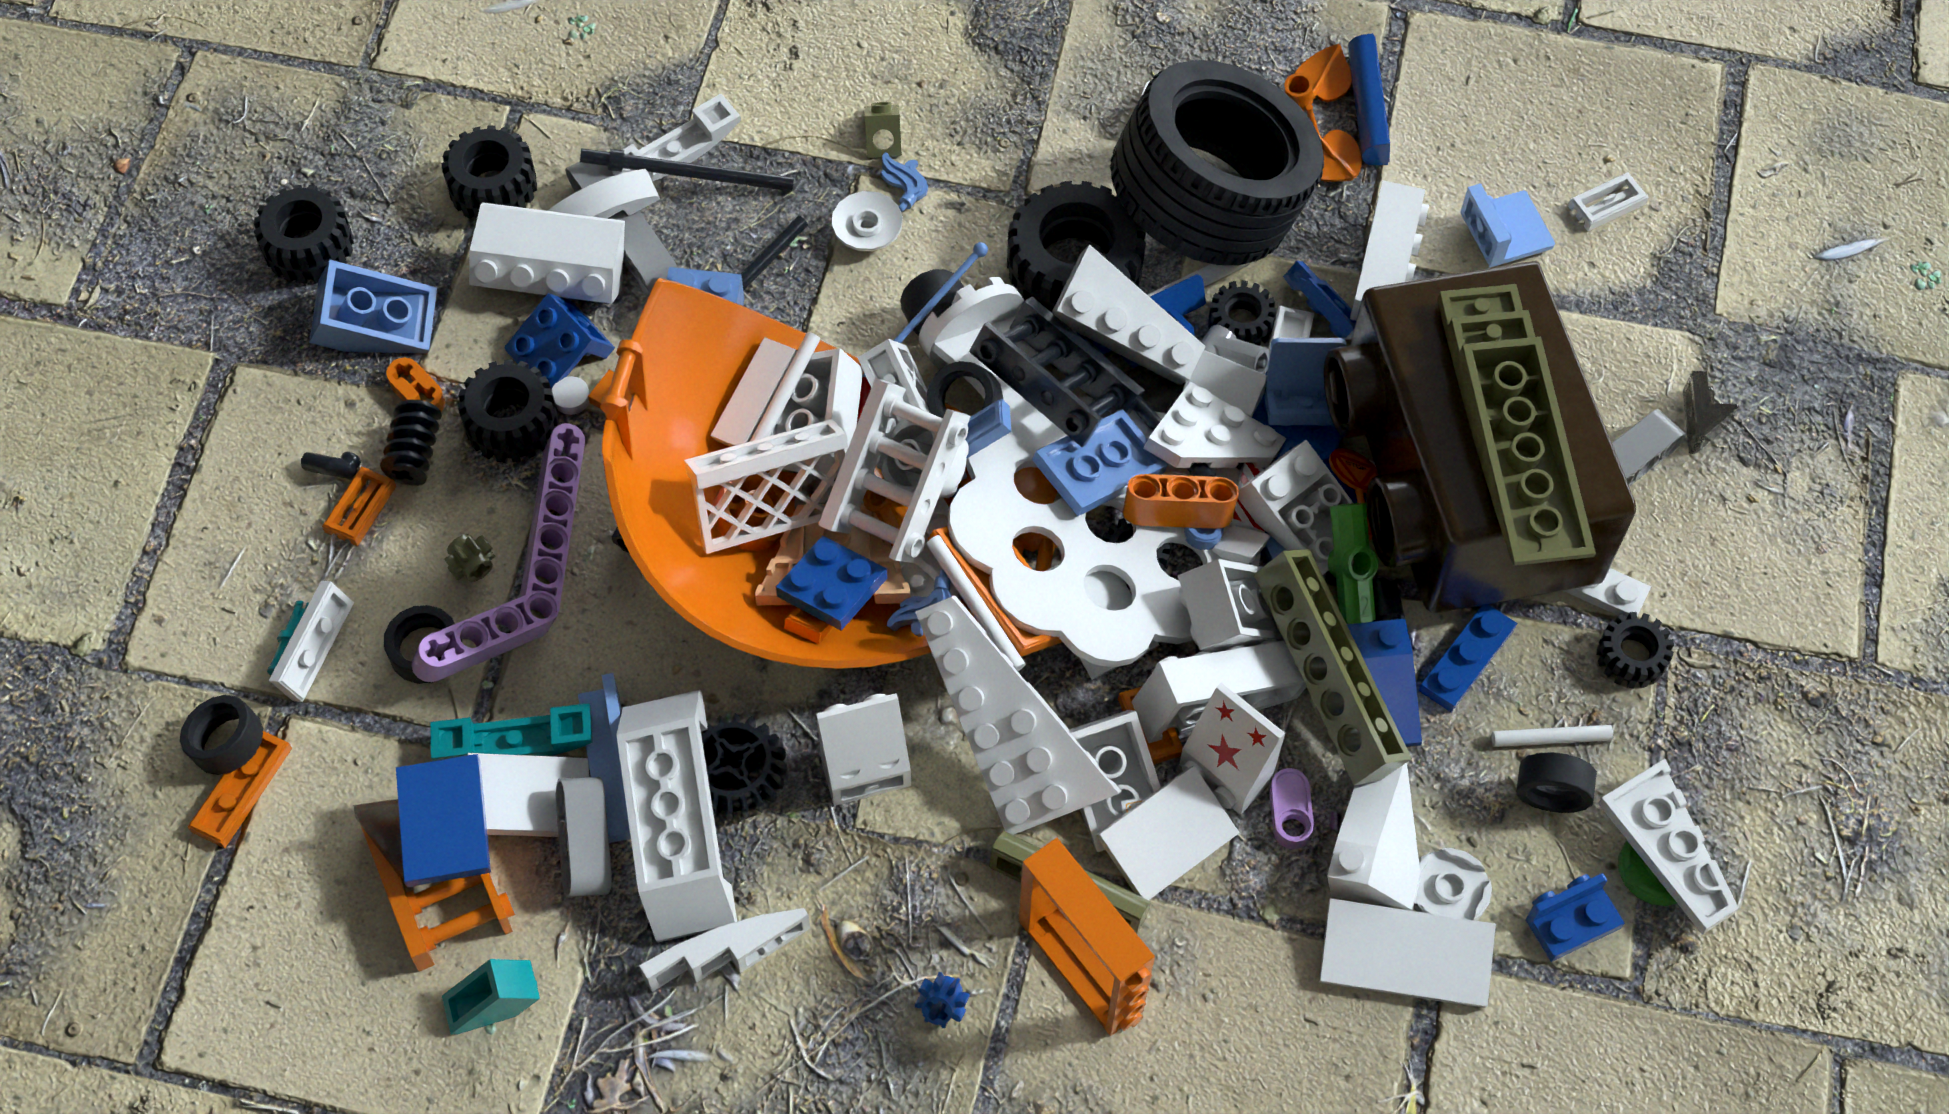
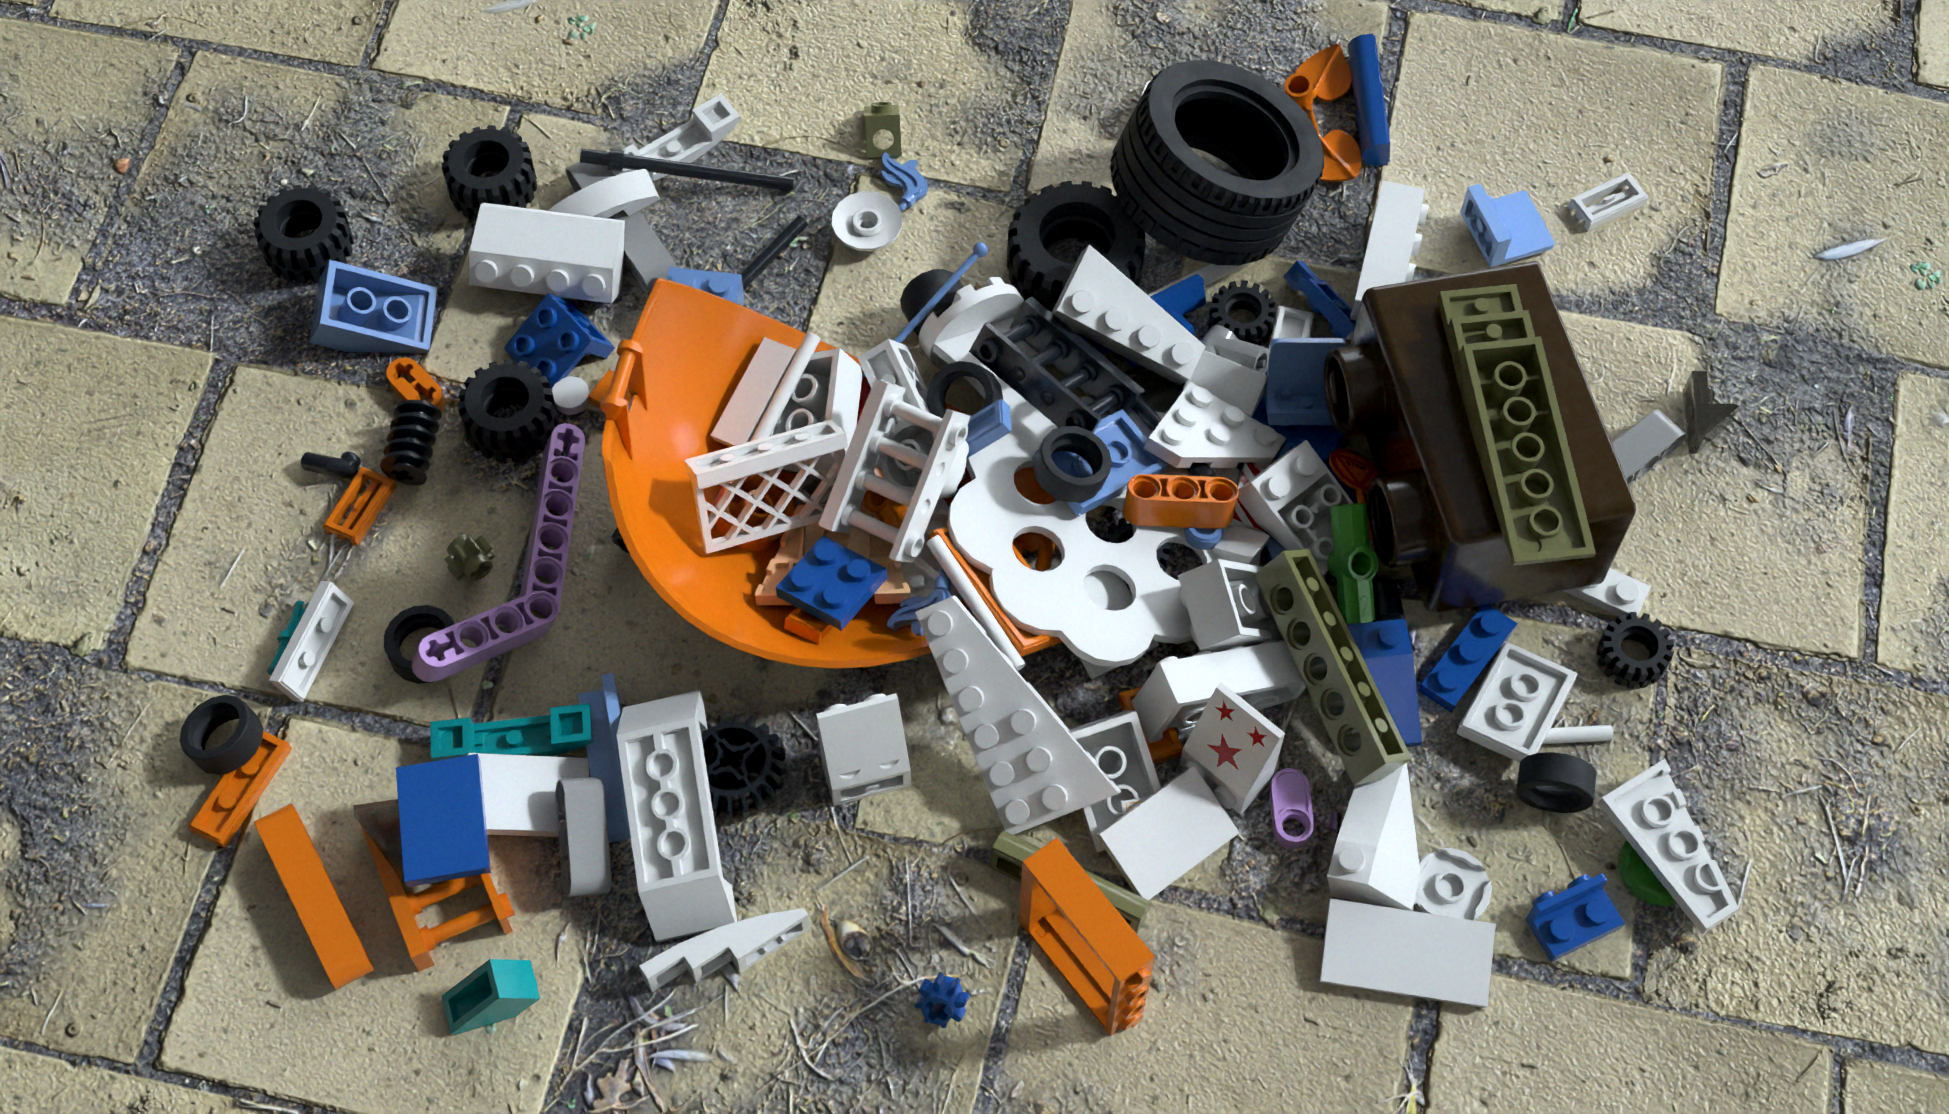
none -> orange beam [254,803,375,990]
none -> black tyre [1033,426,1112,502]
none -> white tile [1456,641,1578,763]

